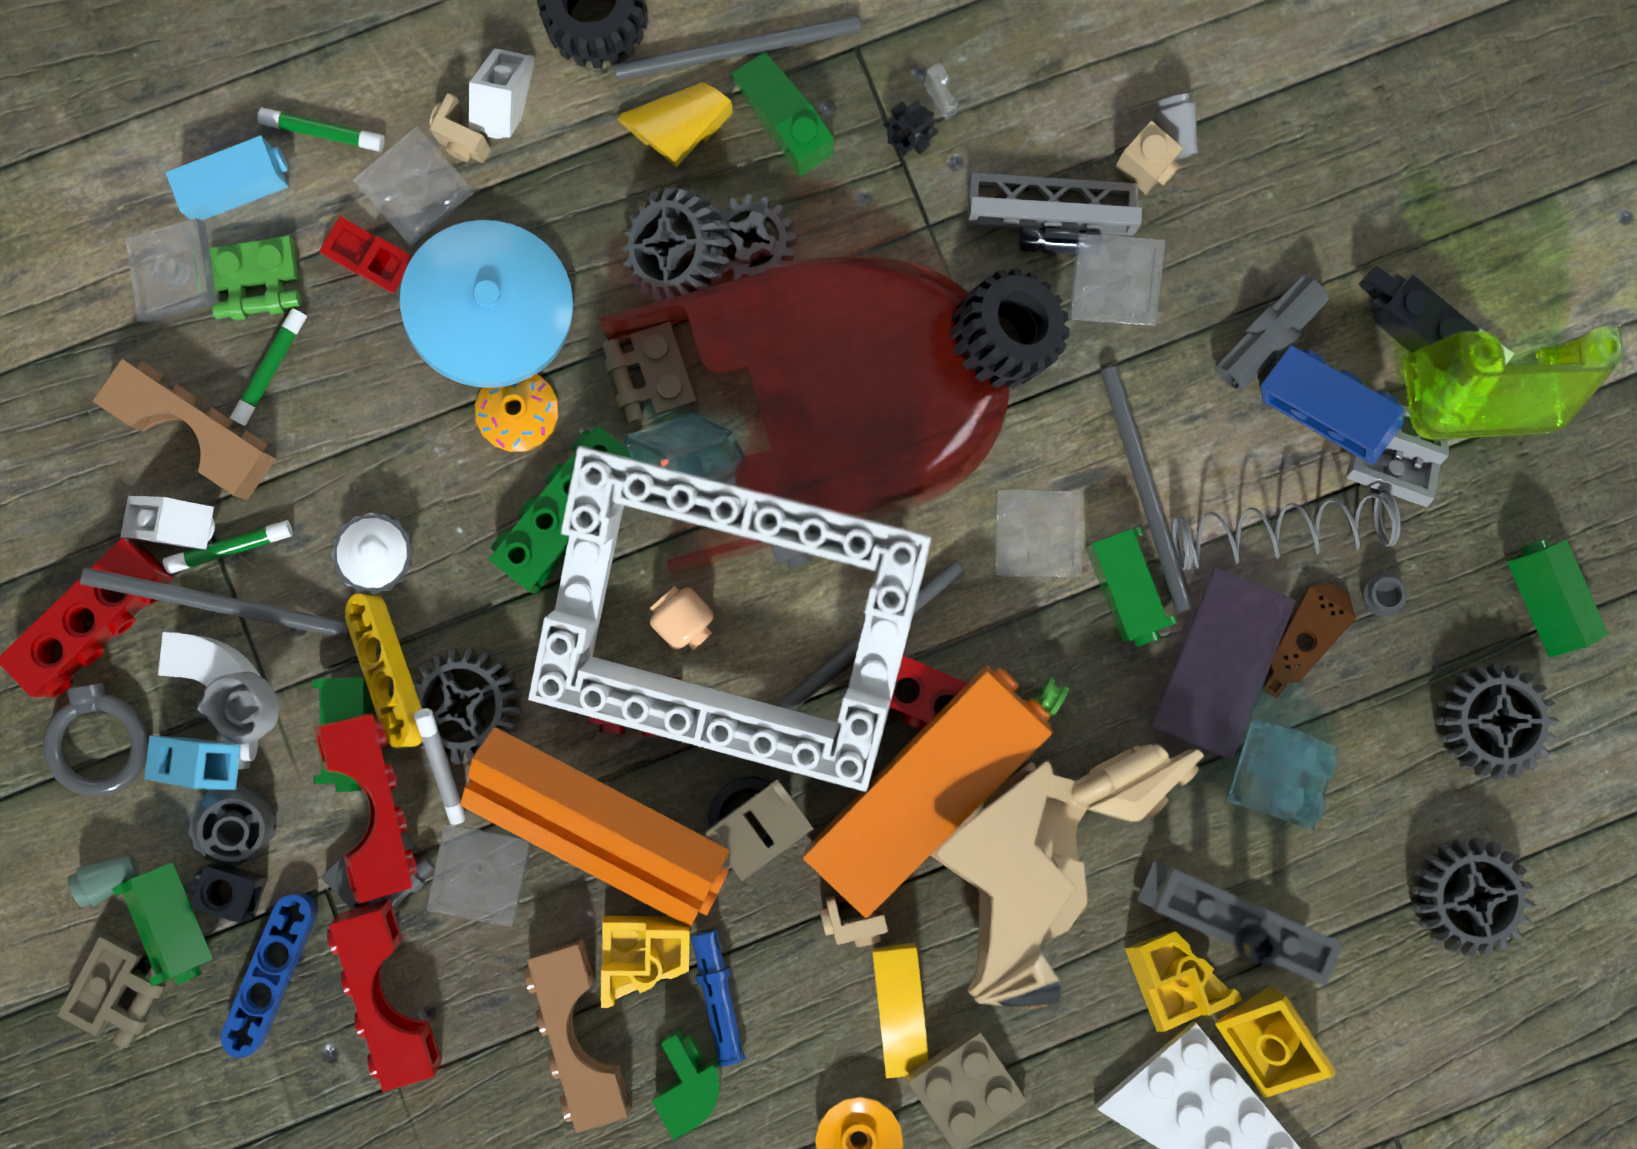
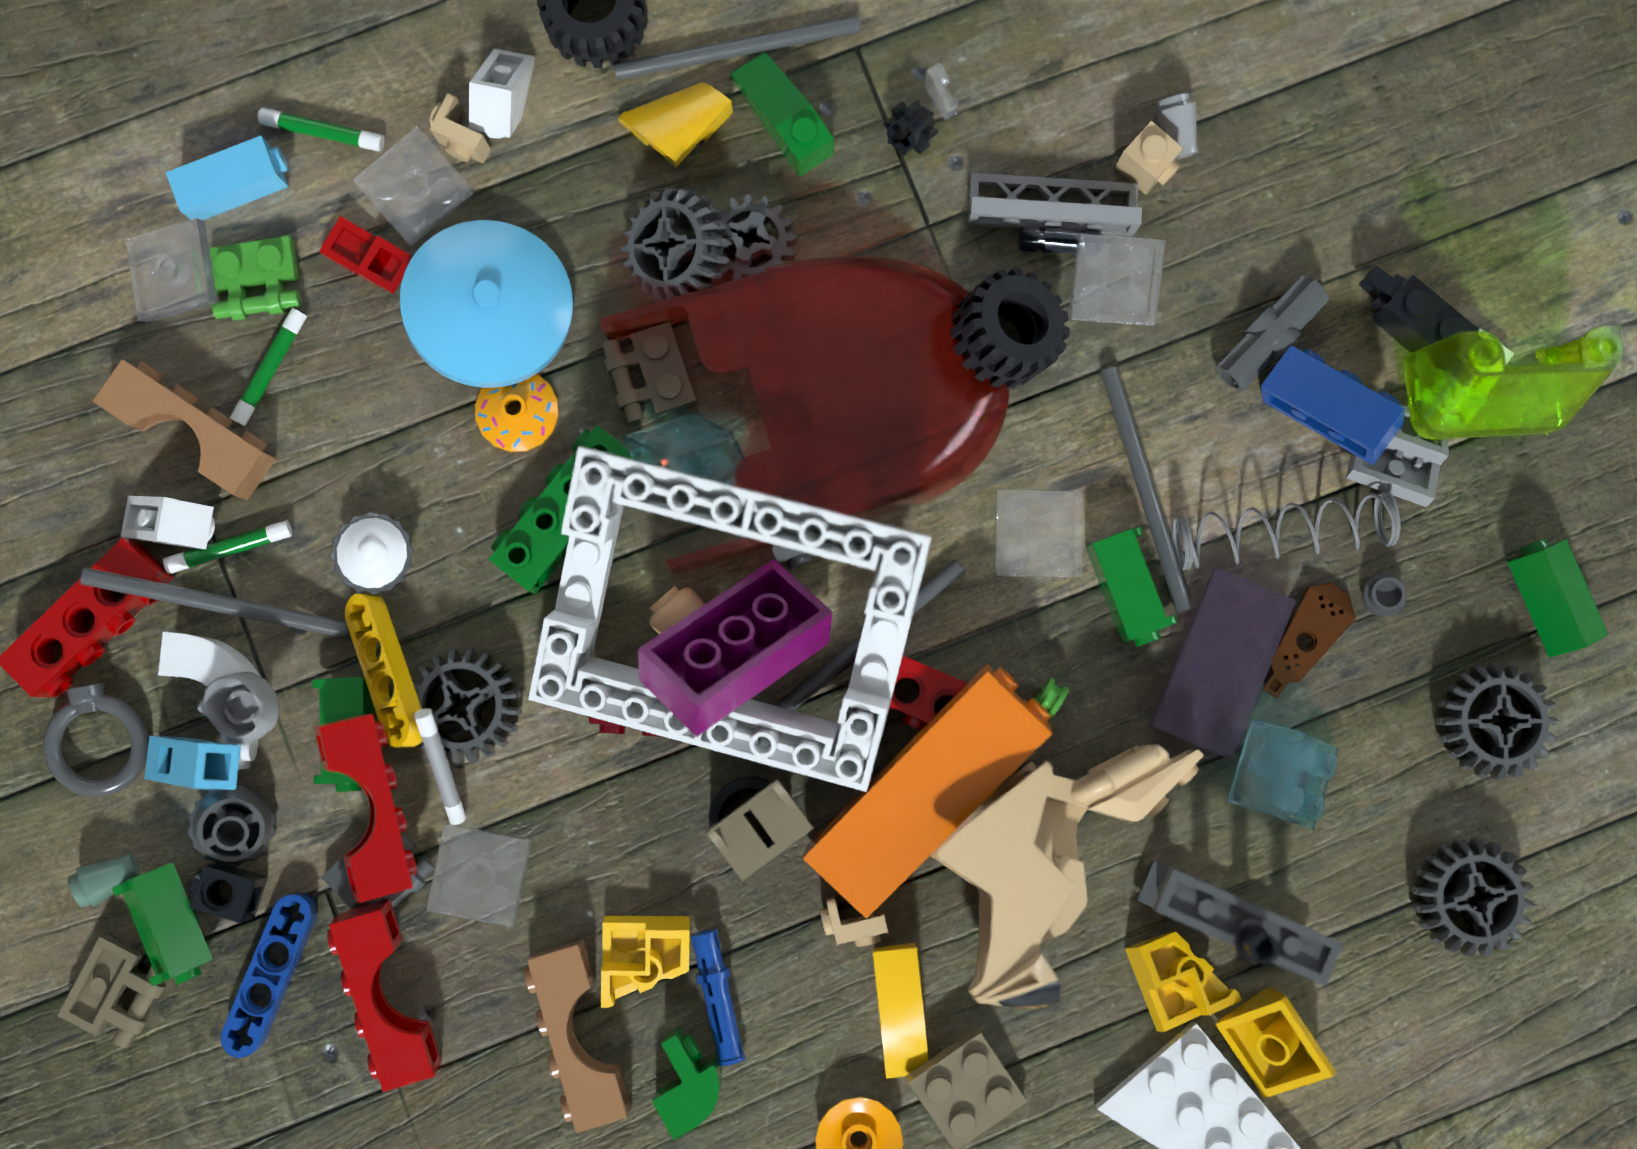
orange brick [460,727,730,927] -> none
none -> magenta brick [638,559,833,737]

